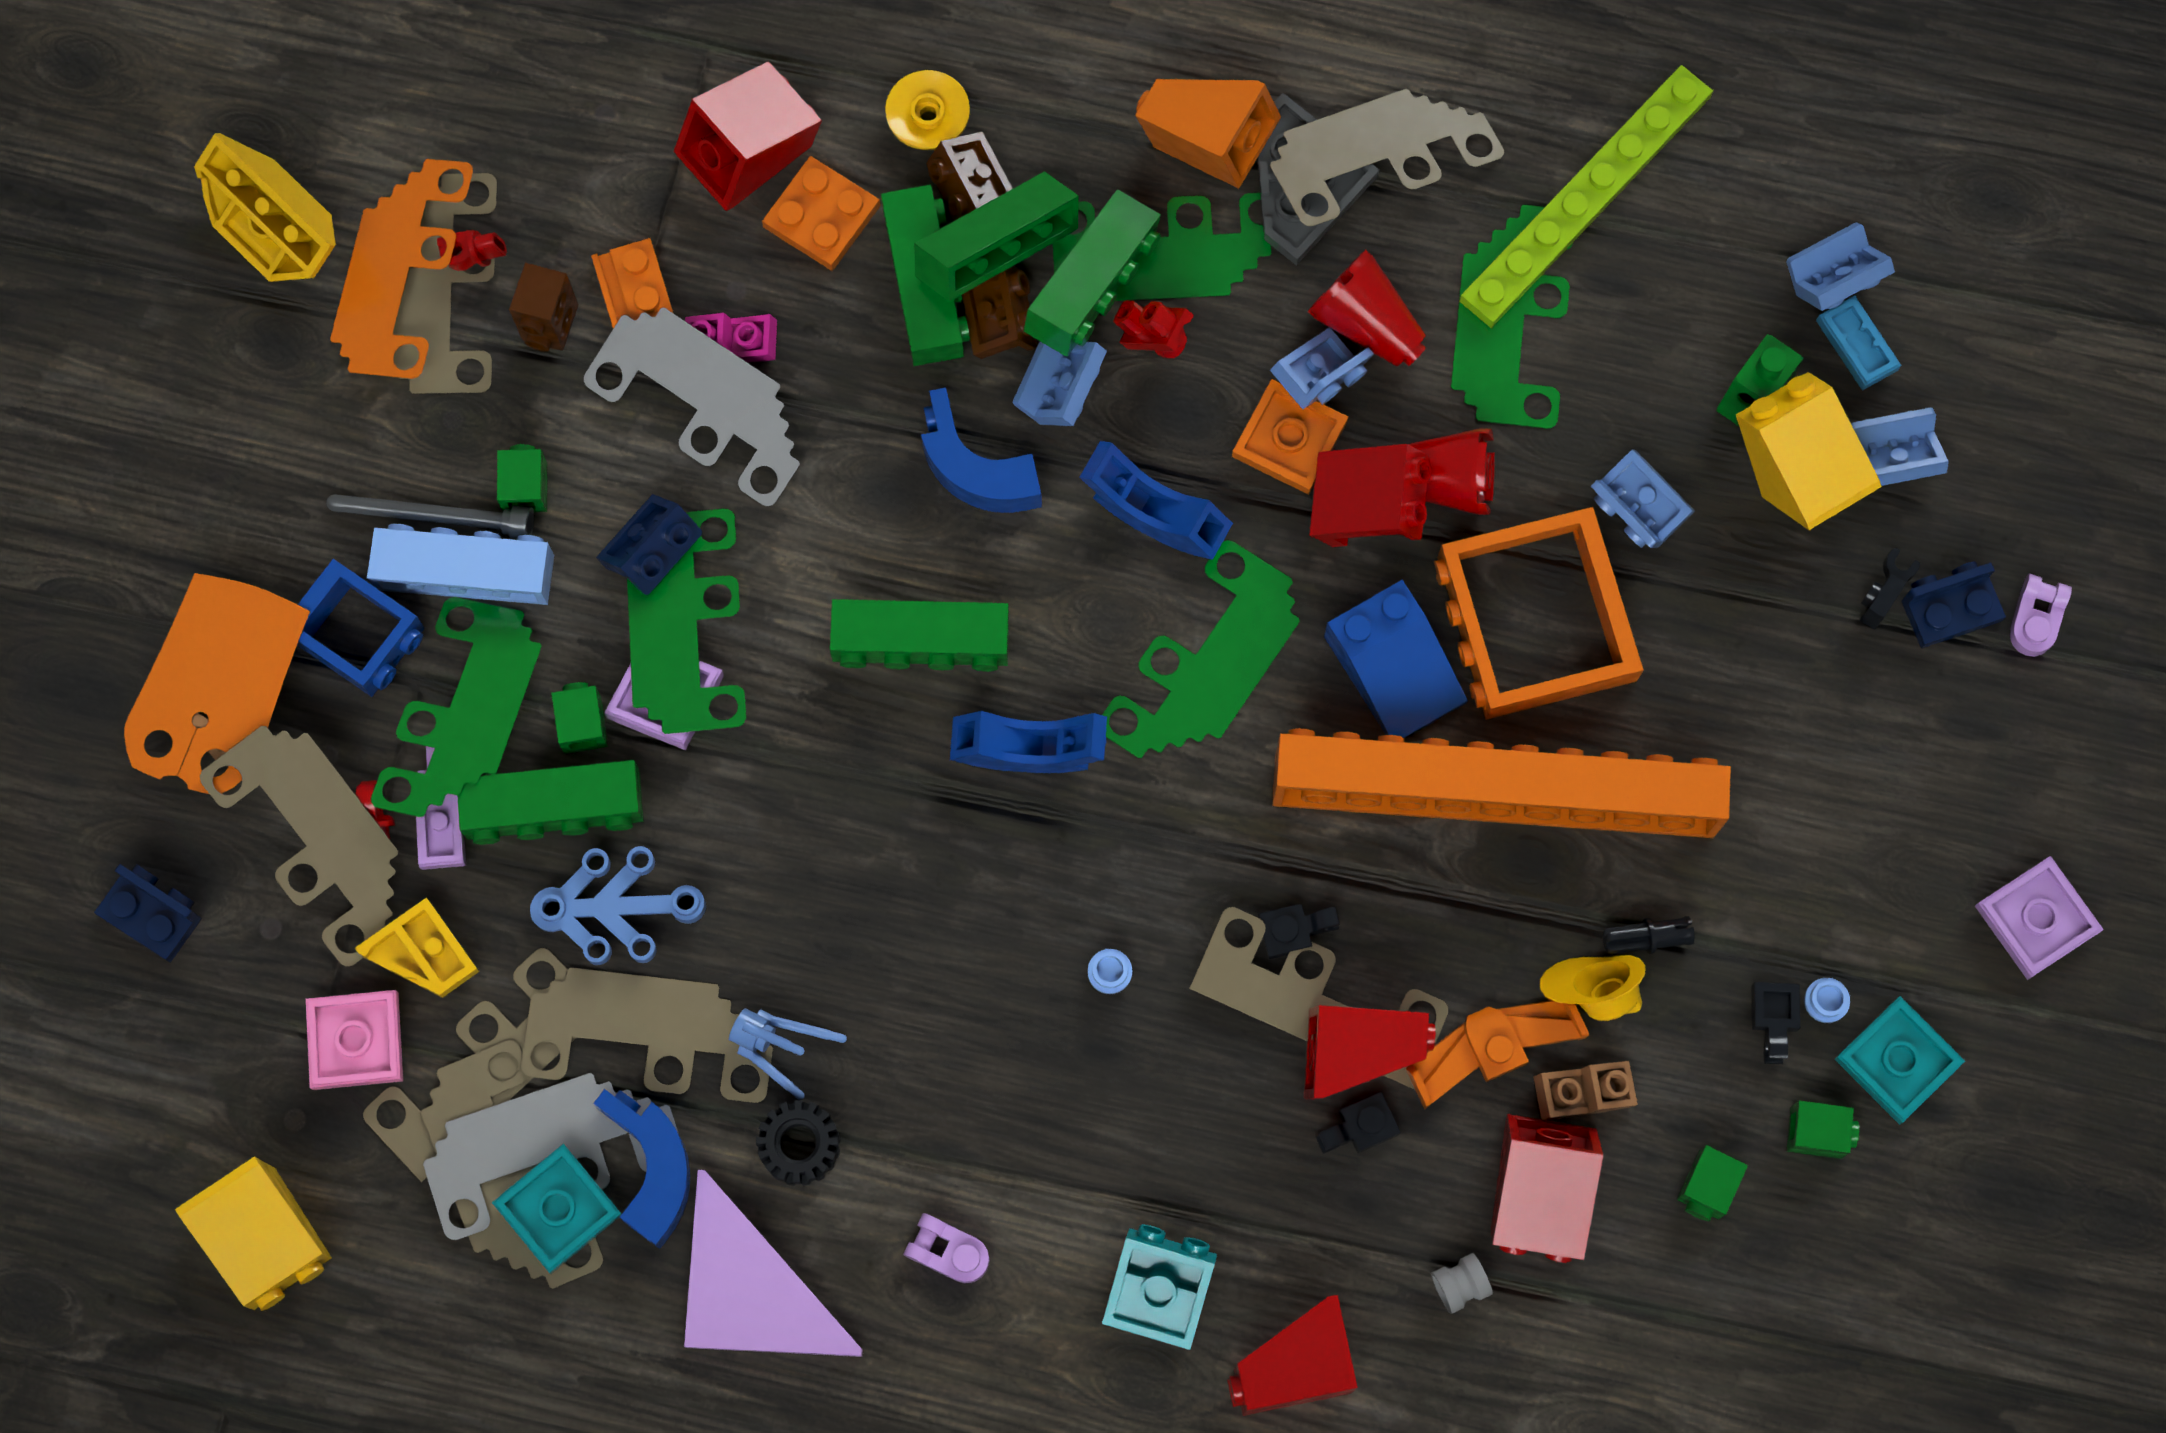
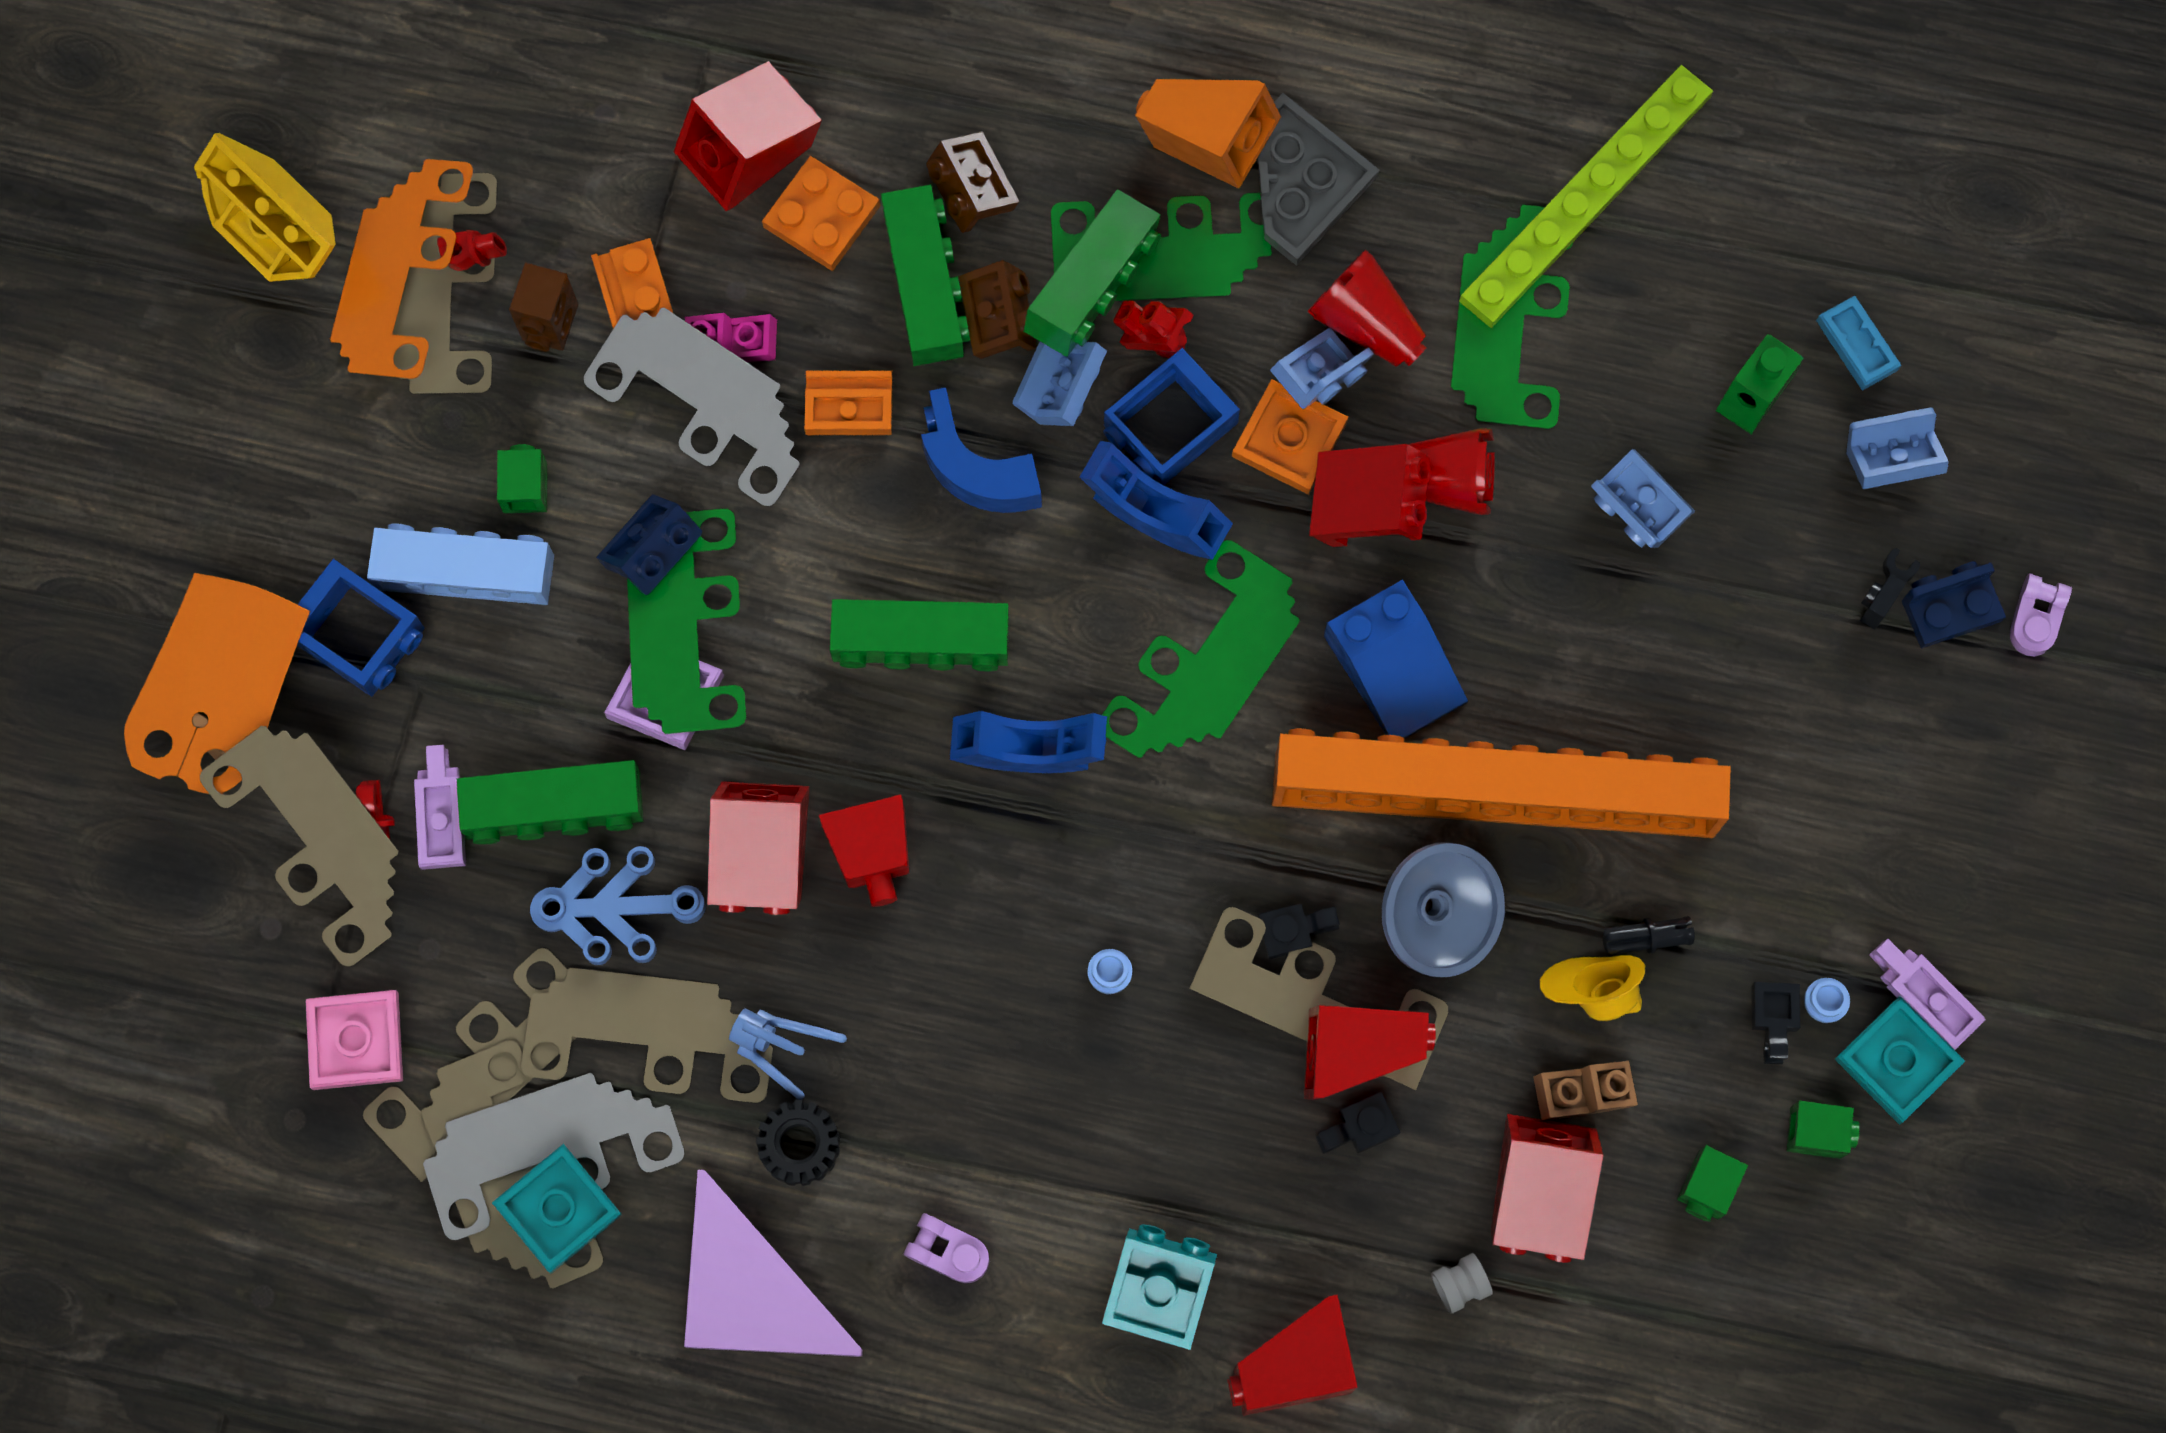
dark blue bracket [94,864,202,963] -> none
yellow slope [175,1156,332,1311] -> none
dark grey piece [326,494,534,540] -> none
yellow wing [355,897,480,998] -> none
green piece [371,597,542,818] -> none
green brick [551,682,608,754] -> none
blue arch [593,1089,690,1249] -> none
yellow dish [885,70,970,150] -> none
green brick [914,171,1079,302] -> none
dark tan piece [1270,89,1504,226] -> none
orange plate [1406,1000,1589,1109] -> none
orange window [1434,507,1643,720] -> none
yellow slope [1736,372,1882,530] -> none
medium blue bracket [1786,222,1895,311] -> none
lavender plate [1975,856,2104,980] -> none
none -> slope [707,782,809,915]
none -> orange plate [804,371,893,435]
none -> red torso [819,794,909,907]
none -> blue window [1103,348,1240,485]
none -> sand blue dish [1382,842,1505,977]
none -> lavender hinge [1869,939,1986,1050]

